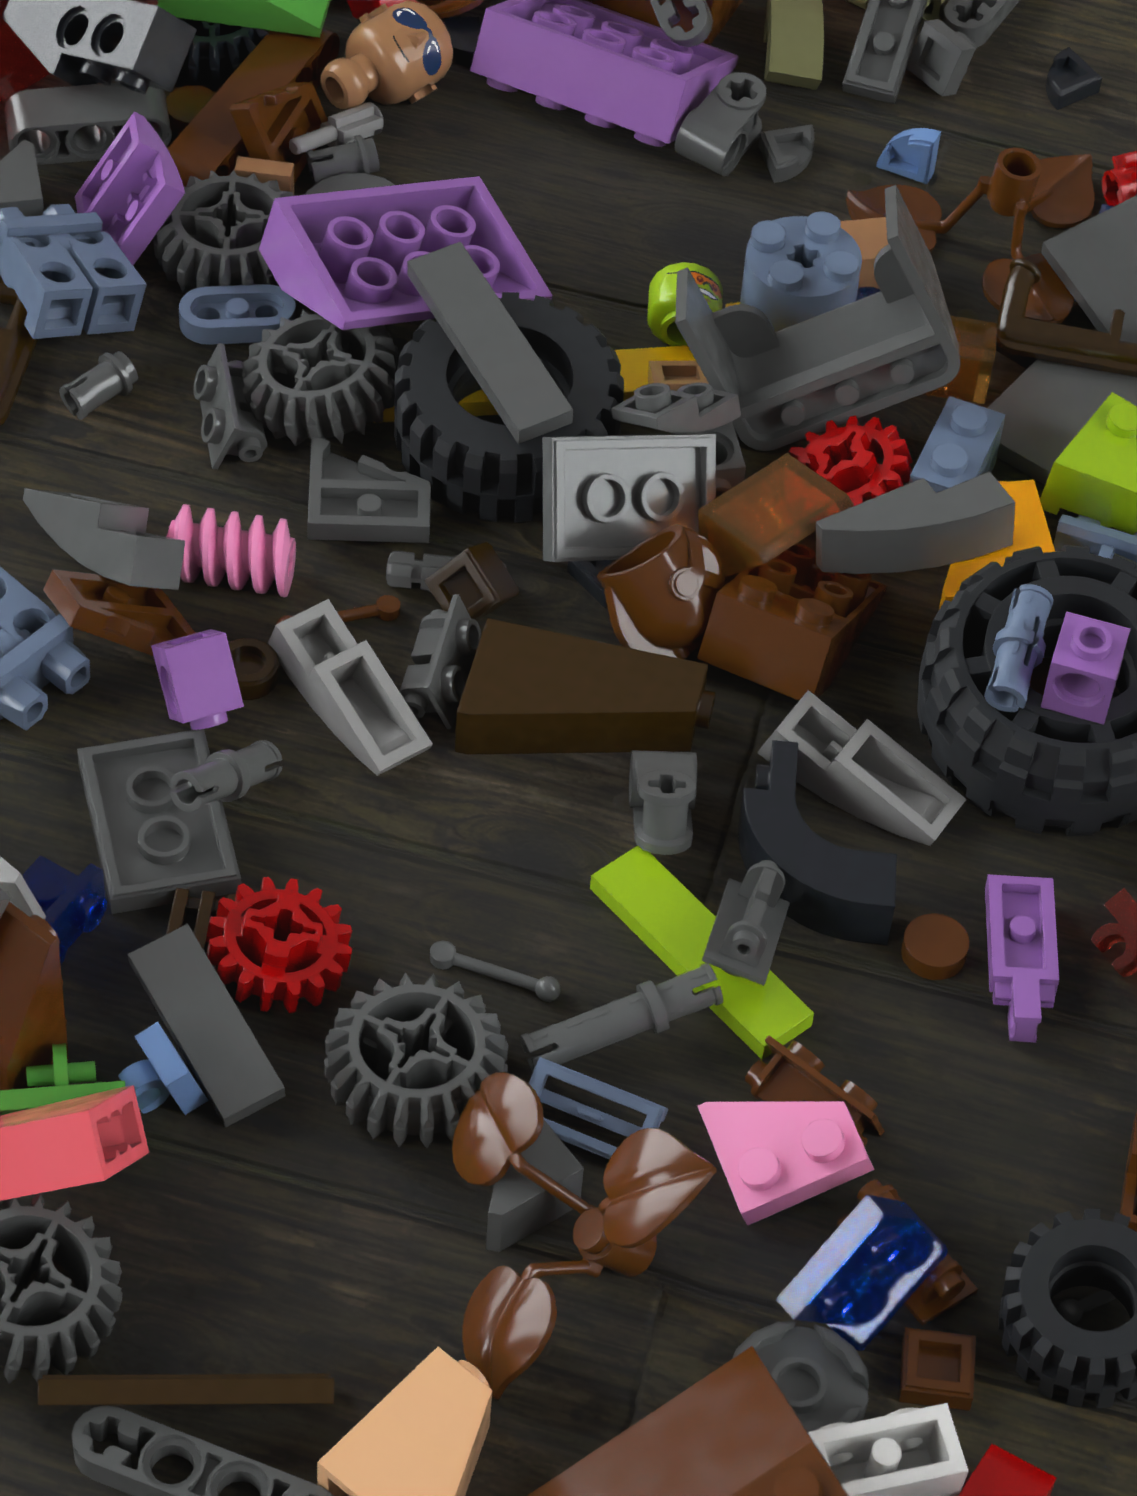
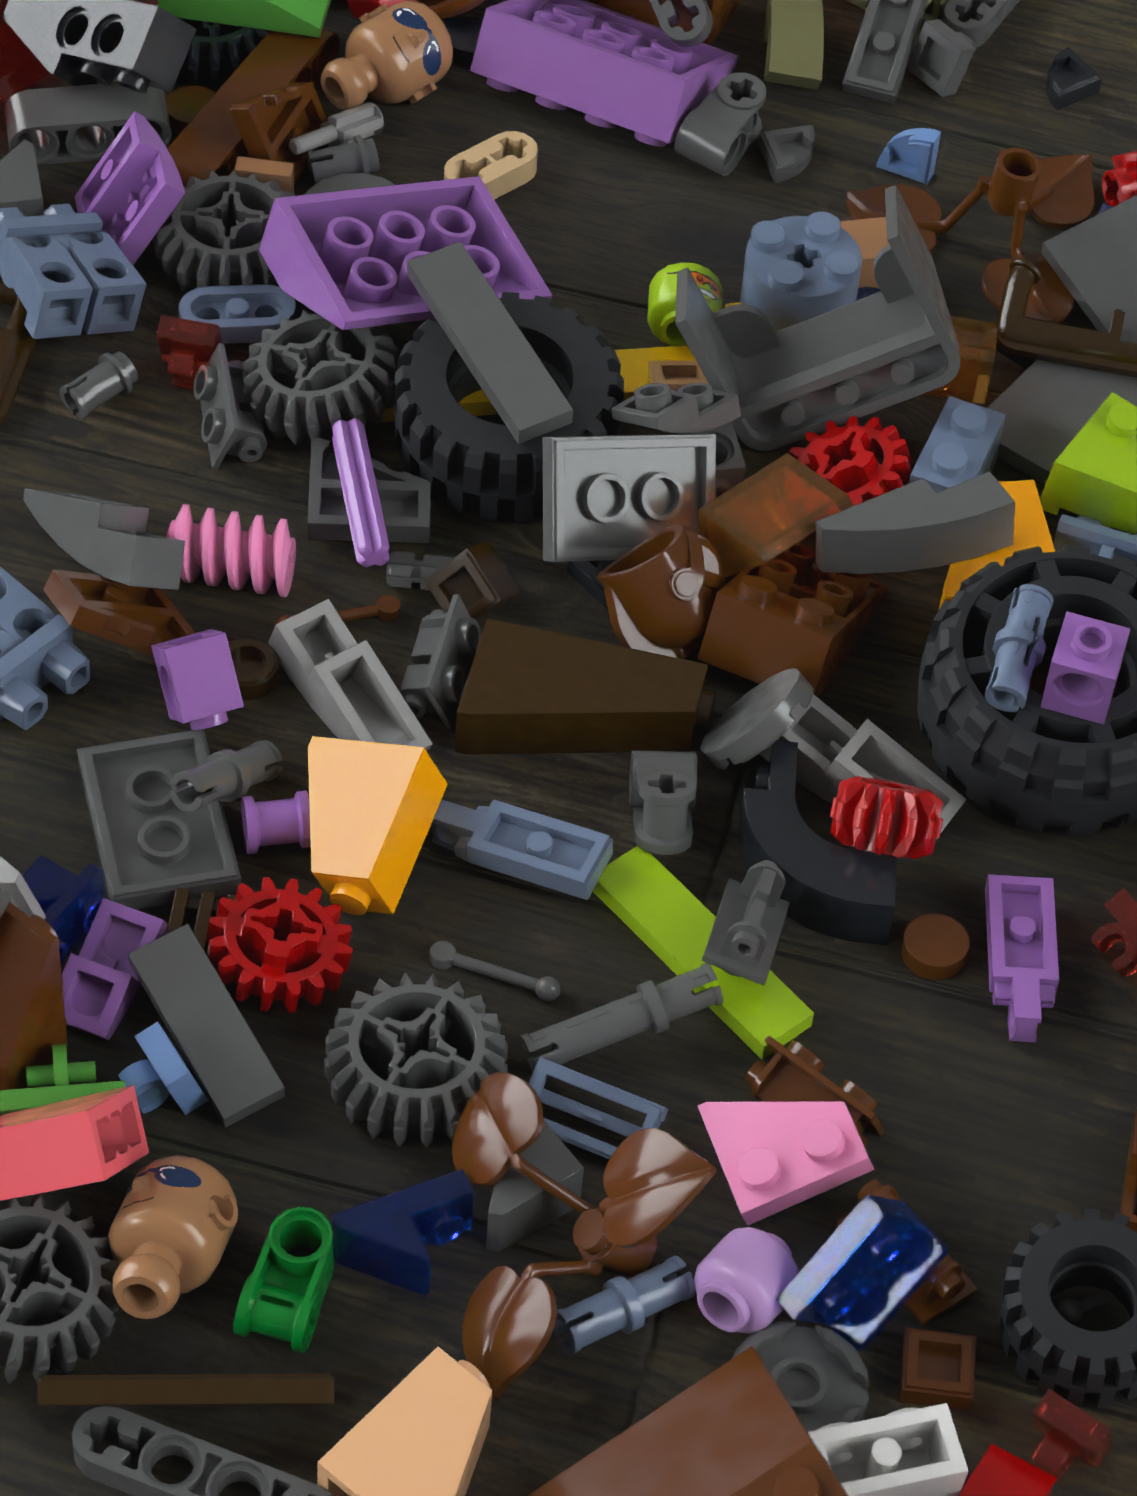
none -> medium lavender slope [62,898,168,1041]
none -> medium nougat piece [108,1155,238,1319]
none -> clear red tile [156,315,223,390]
none -> green piece [233,1207,334,1354]
none -> medium lavender bush [241,791,311,854]
none -> light orange slope [308,736,448,915]
none -> medium lavender axle [332,418,390,568]
none -> clear blue slope [332,1169,474,1295]
none -> sand blue hinge [431,799,613,900]
none -> tan beam [444,131,538,200]
none -> sand blue pin [553,1255,696,1354]
none -> lavender head [694,1227,800,1334]
none -> dark grey tile [700,668,814,770]
none -> red gear [830,776,943,859]
none -> clear red tile [1032,1389,1113,1483]

